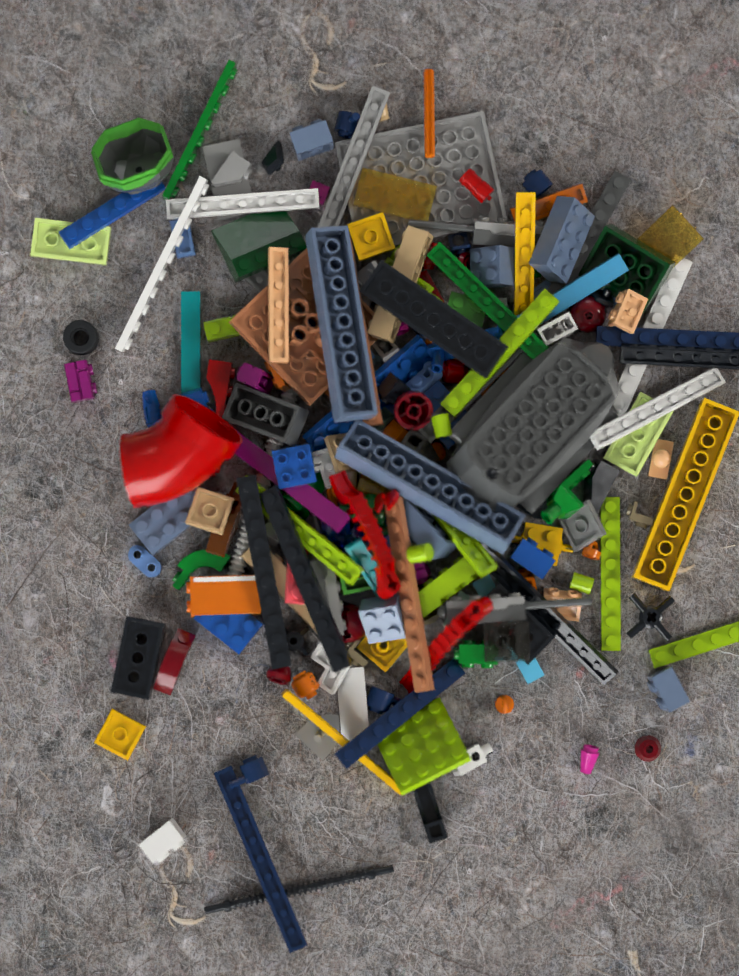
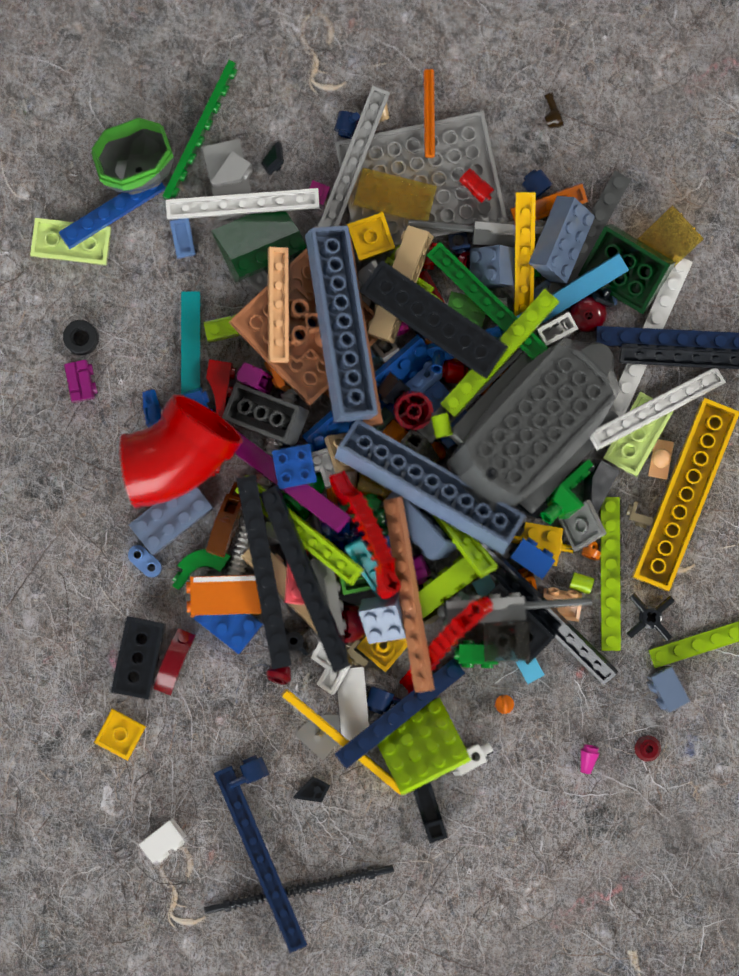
white plate [115,176,209,352] -> none
tan plate [185,487,235,535] -> none
sand blue brick [289,119,334,161] -> none
orange head [291,670,320,700] -> none
red piece [373,489,399,514] -> none
lime piece [406,543,434,563] -> none
light nougat bracket [607,289,648,334] -> none
none -> black piece [293,776,330,803]
none -> dark brown bar [544,93,564,128]

